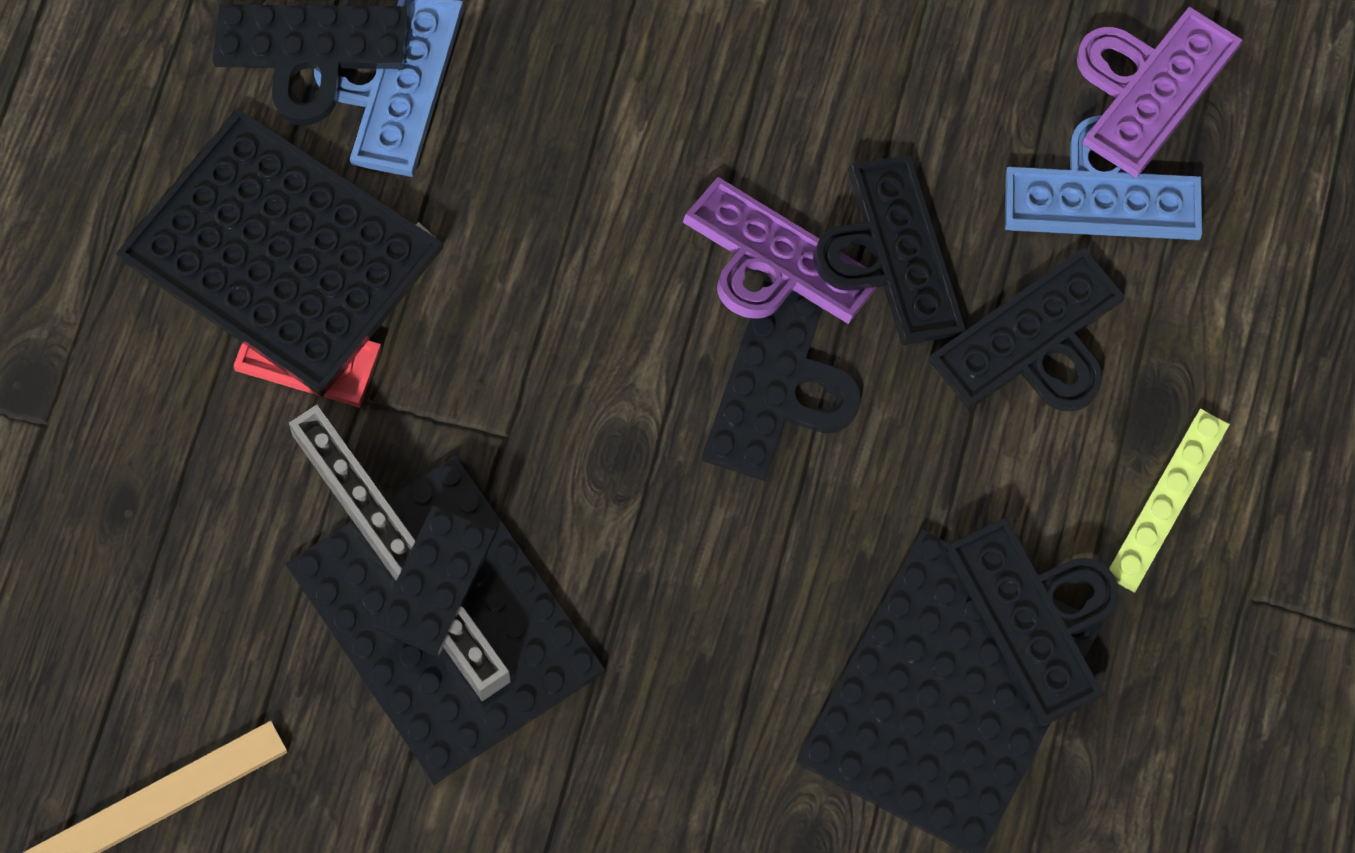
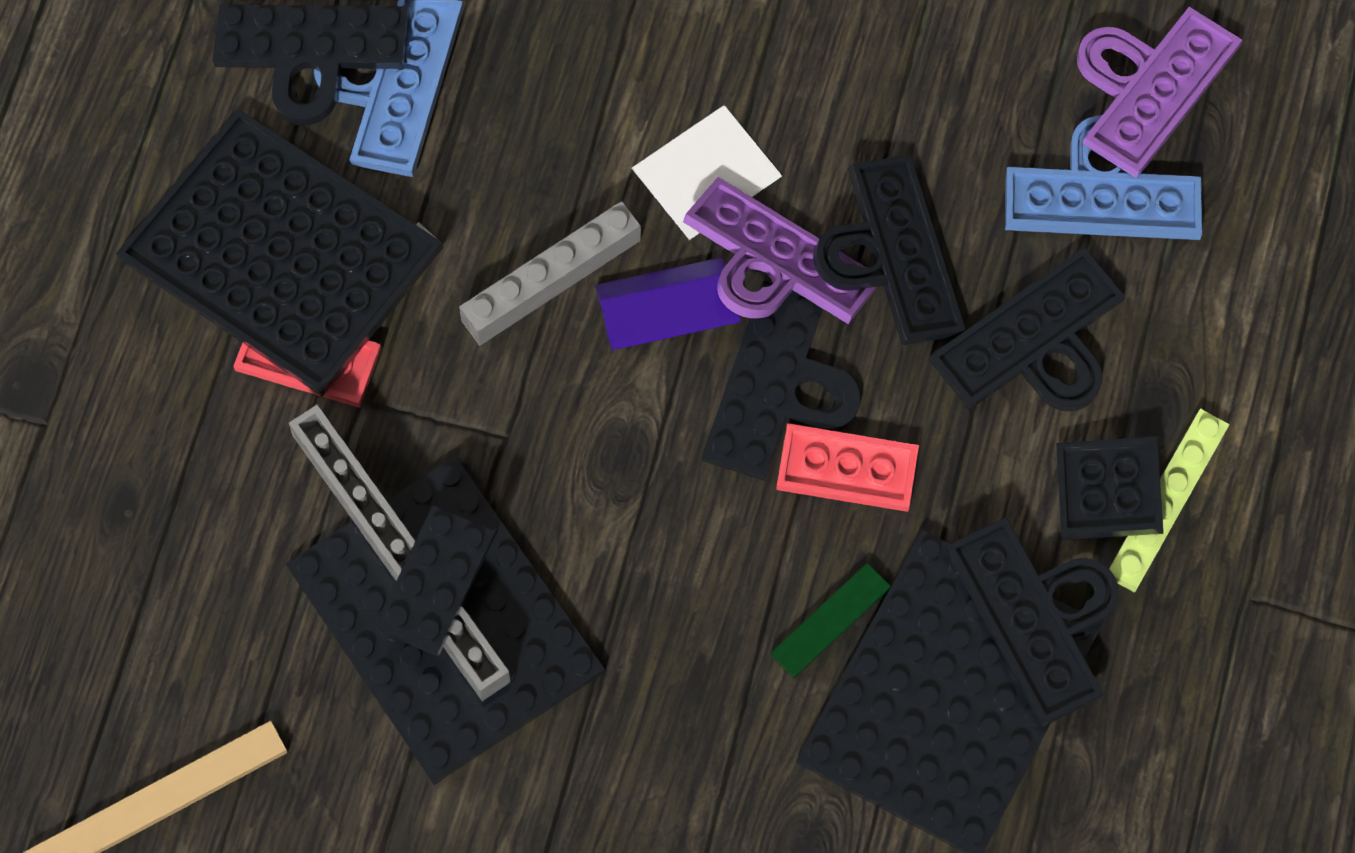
none -> light grey brick [459,201,641,346]
none -> dark purple slope [595,258,740,350]
none -> white sticker [632,106,782,240]
none -> dark green tile [770,563,891,679]
none -> coral plate [776,423,919,512]
none -> black plate [1056,436,1164,540]

